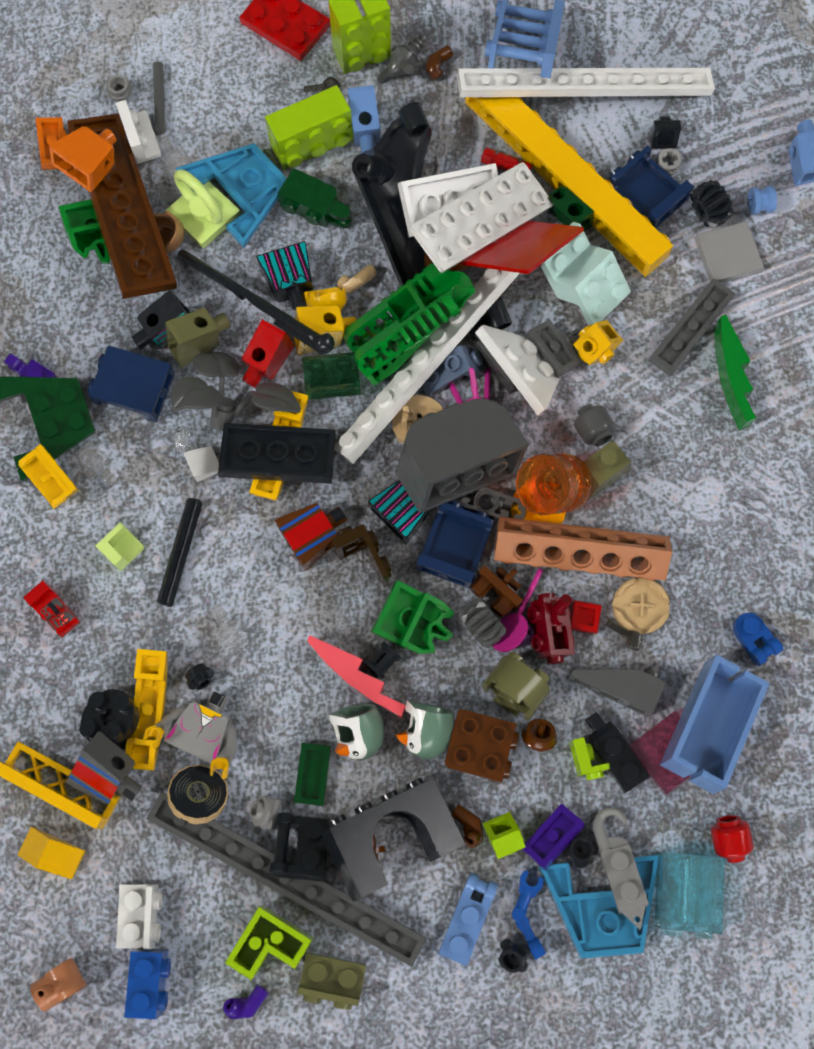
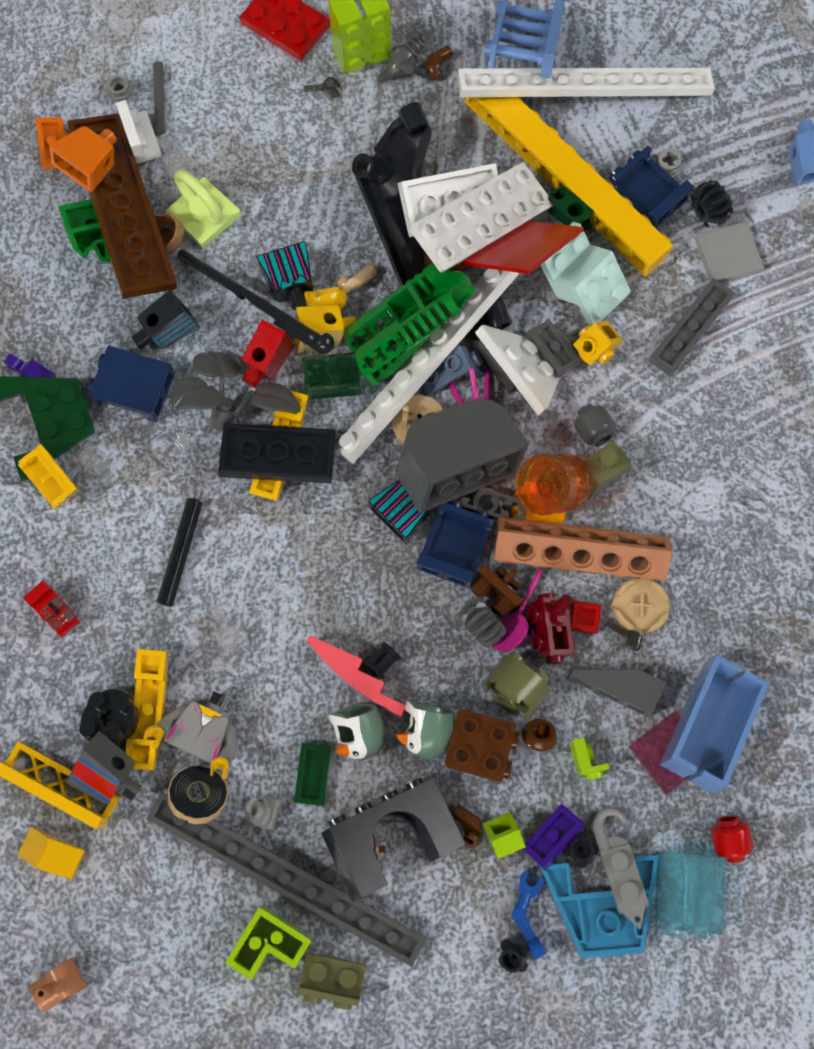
yellowish green panel [95,523,145,571] -> none
white bracket [116,884,162,950] -> none
blue brick [124,948,171,1020] -> none
olive torso [165,308,230,368] -> none
dark azure wing [176,143,286,248] -> none
white slope [183,446,219,482] -> none
black plate [185,663,214,690] -> none
dark purple arm [223,984,269,1020] -> none
lime piece [264,85,353,170] -> none
black plate [269,812,330,882] -> none
torso [275,503,347,571] -> none
dark green hinge [278,168,352,229] -> none
dark brown bracket [332,524,392,588] -> none
medium blue torso [347,85,380,155] -> none
green plate [370,580,455,654] -> none
medium blue plate [438,872,499,966] -> none
red axle [481,148,532,171] -> none
black hinge [585,712,650,793] -> none
black tile [650,116,681,149] -> none
green slope [714,314,756,431] -> none
blue plate [733,613,784,666] -> none
medium blue wheel [747,185,777,215] -> none

